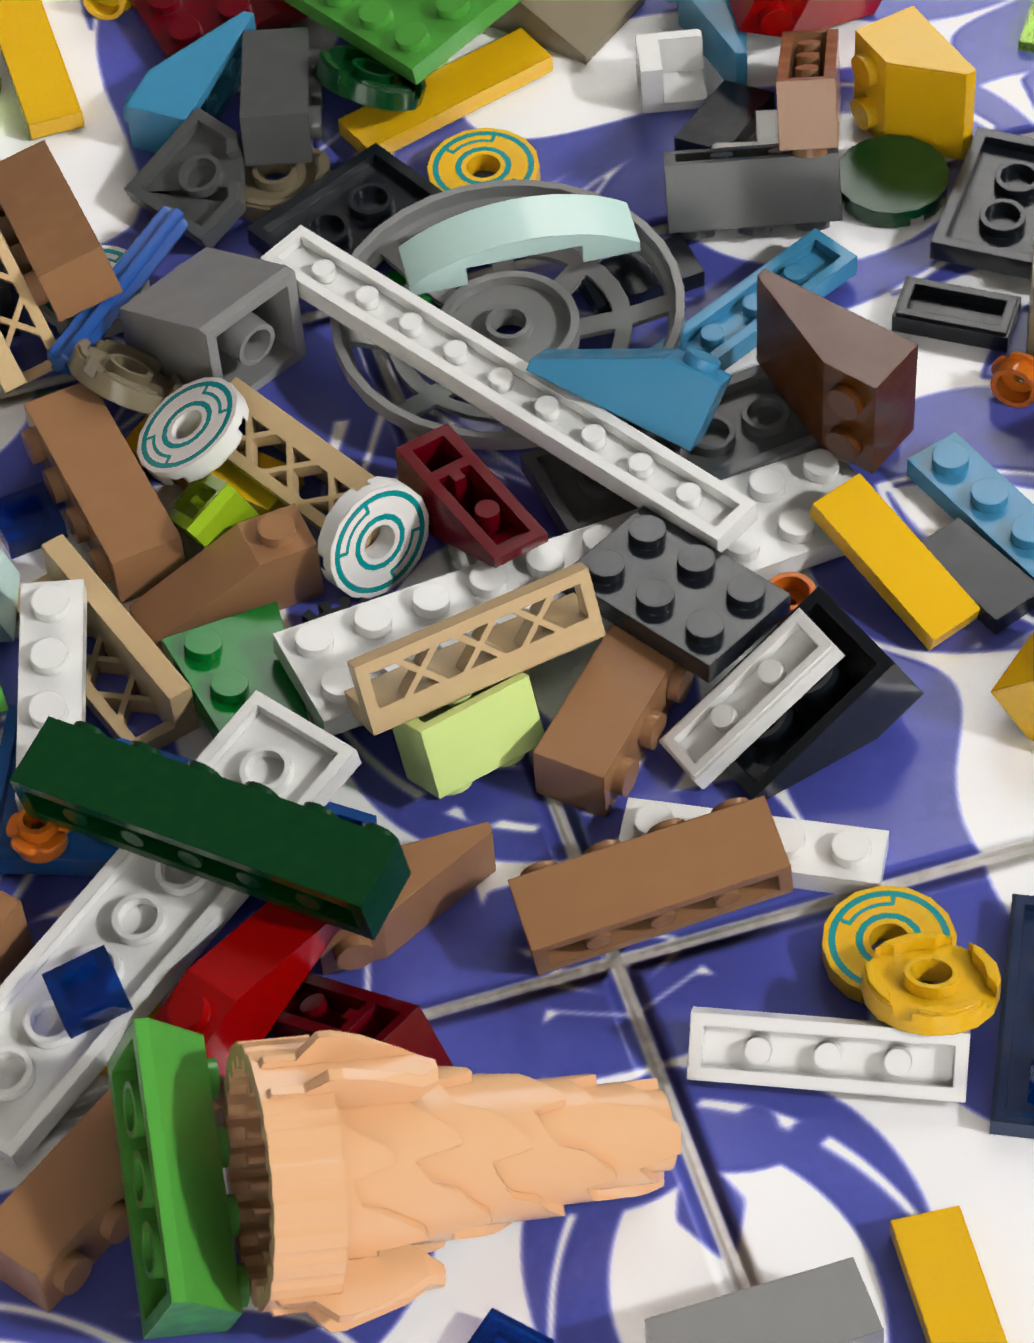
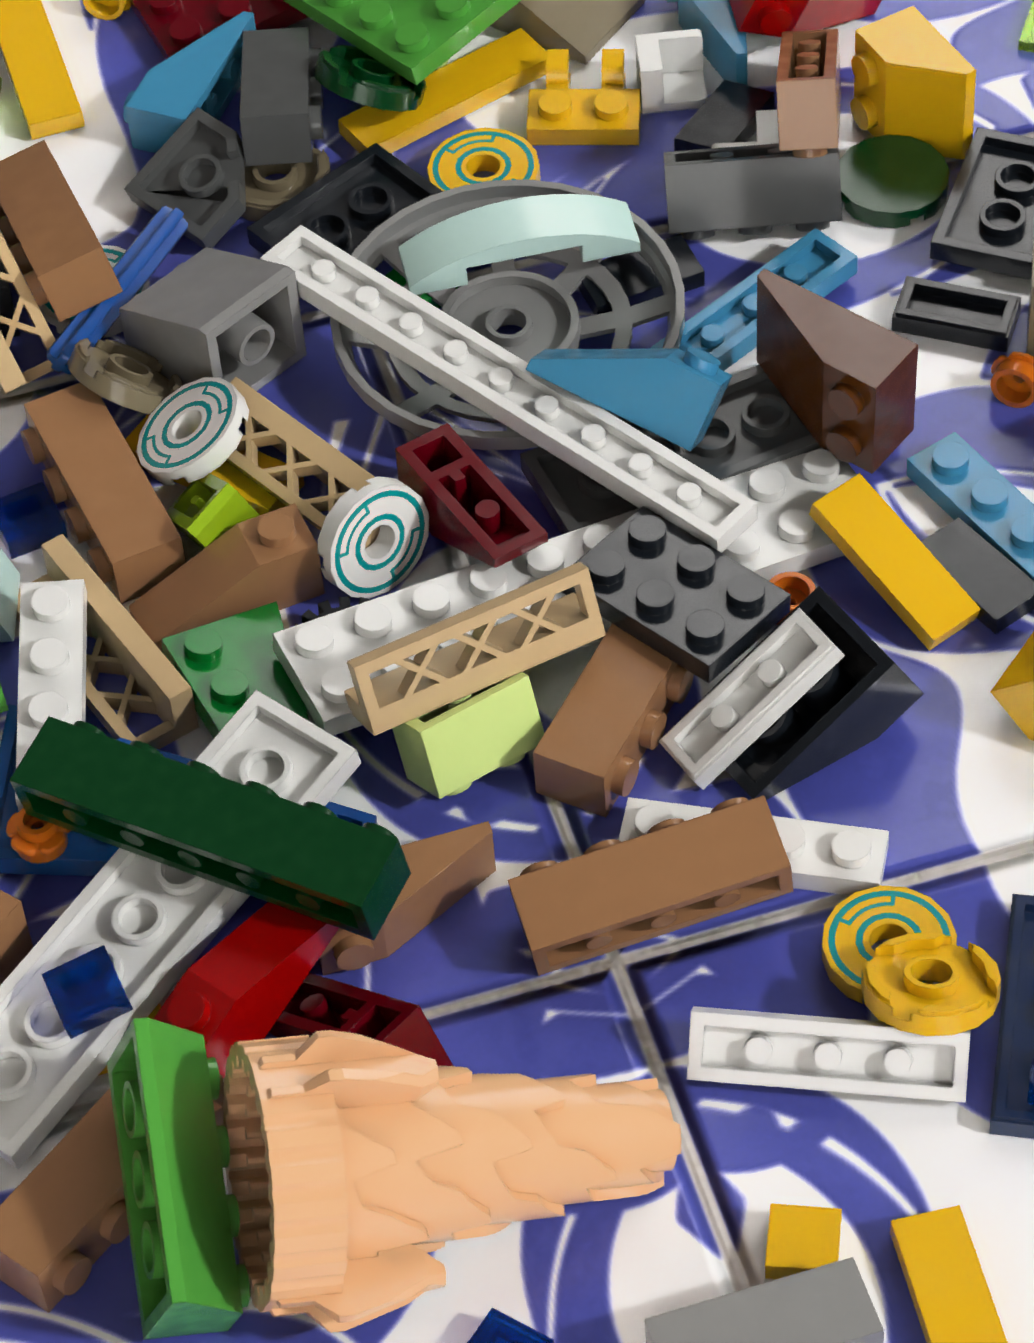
none -> yellow plate [526,49,641,145]
none -> yellow tile [765,1203,842,1279]

